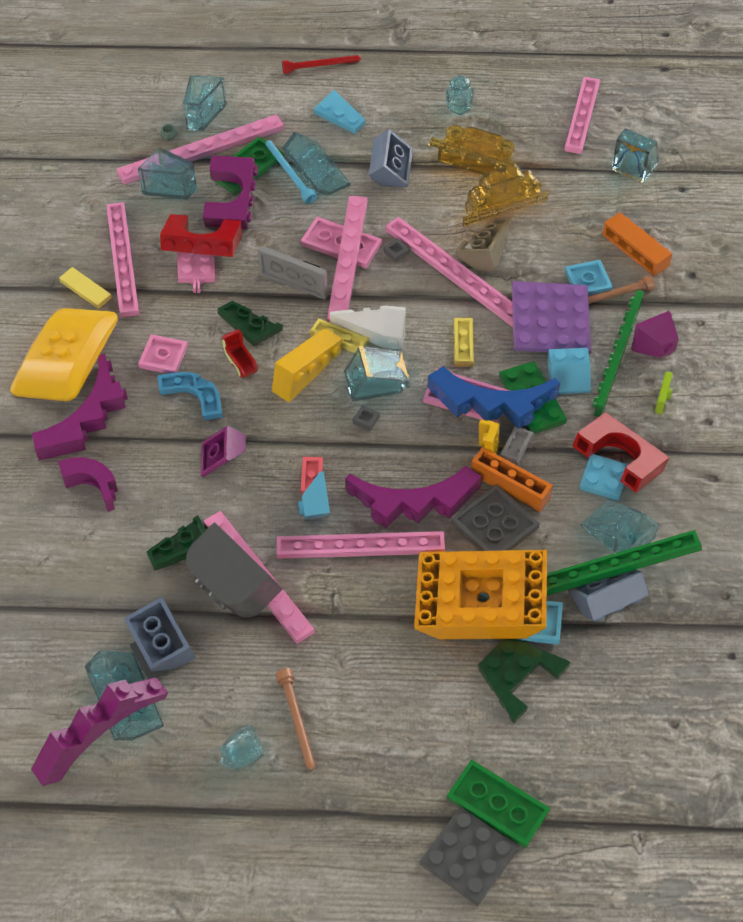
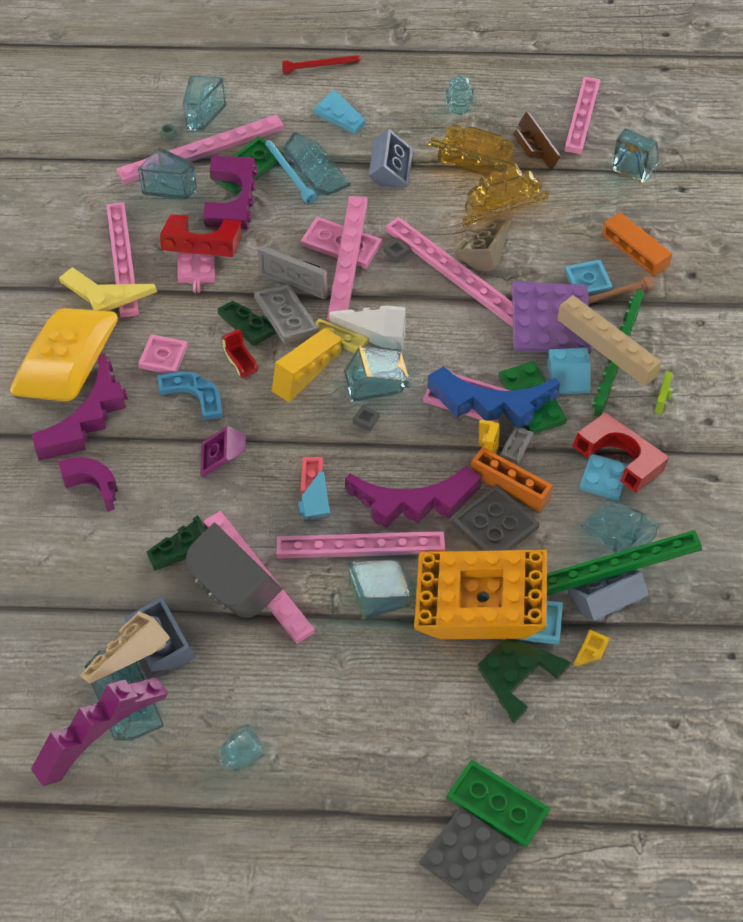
nougat piece [275,668,315,770] -> none
light yellow tile [454,318,474,367] -> none
magenta slope [631,310,679,358] -> none
none -> tan wedge [80,611,170,684]
none -> light yellow wing [84,284,157,311]
none -> light grey tile [254,283,319,344]
none -> clear light blue slope [348,560,413,620]
none -> reddish brown bracket [513,112,560,169]
none -> tan brick [557,295,662,386]
none -> yellow tile [574,630,610,666]

